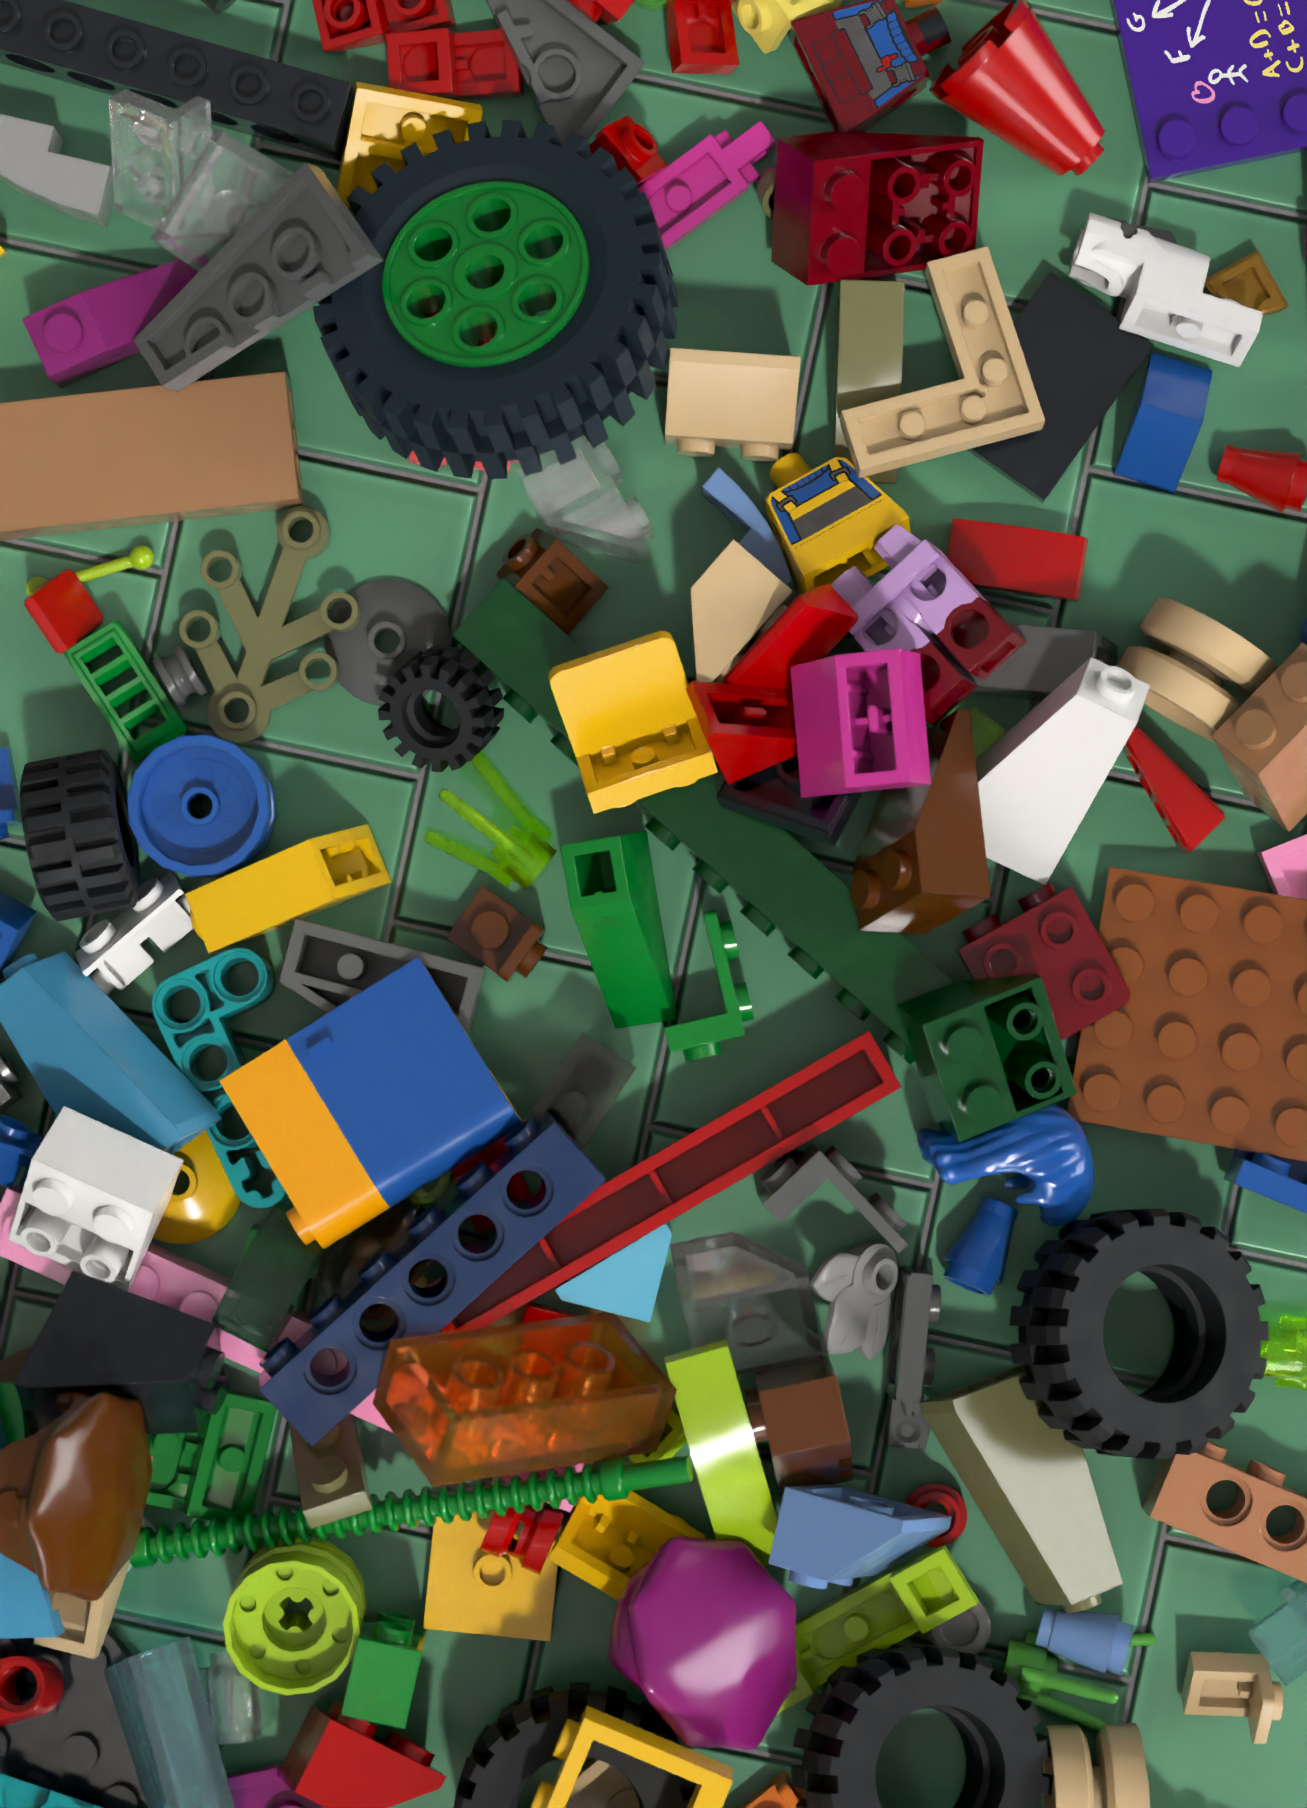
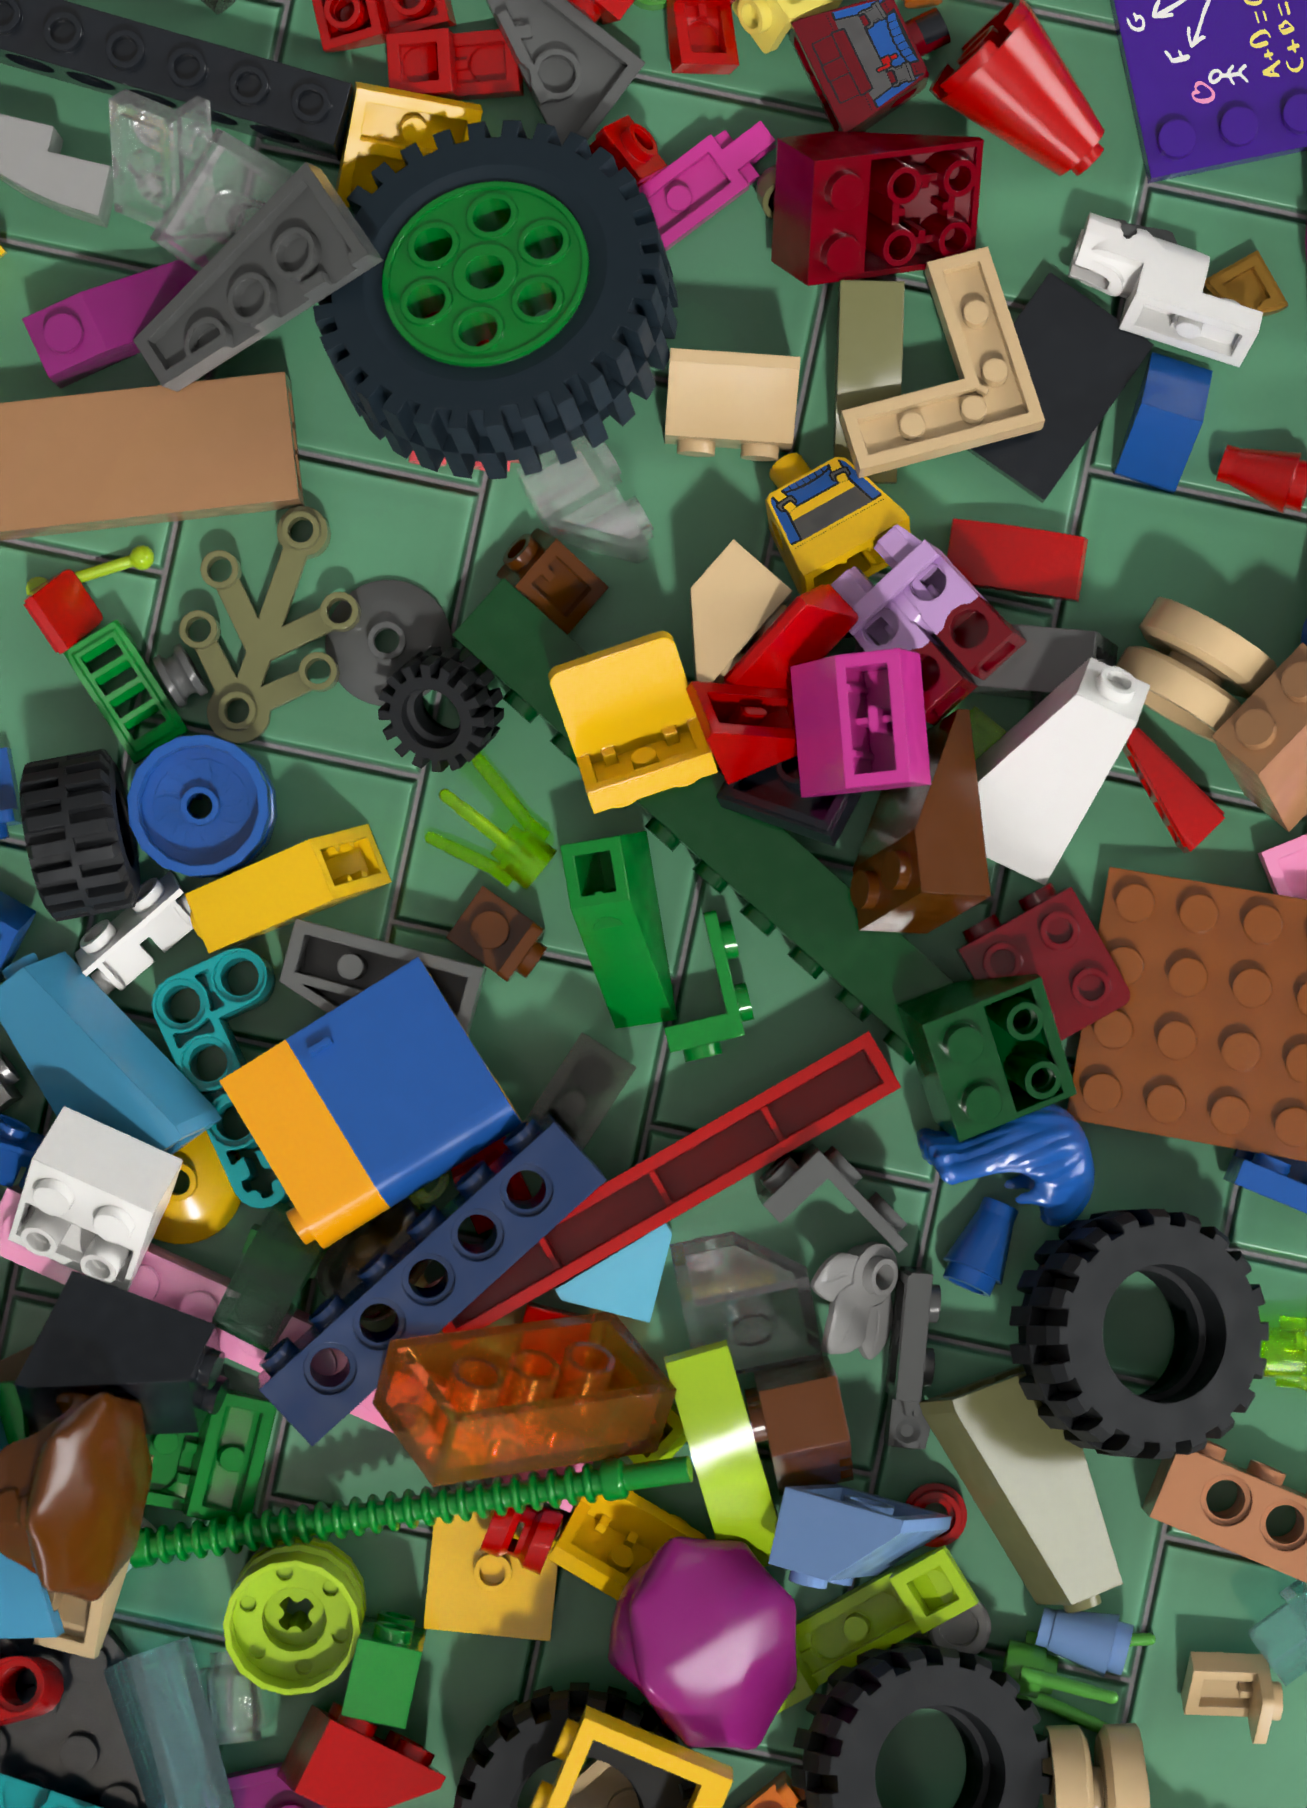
olive plate [289,1413,373,1529] -> none
medium blue slope [701,467,792,587] -> none

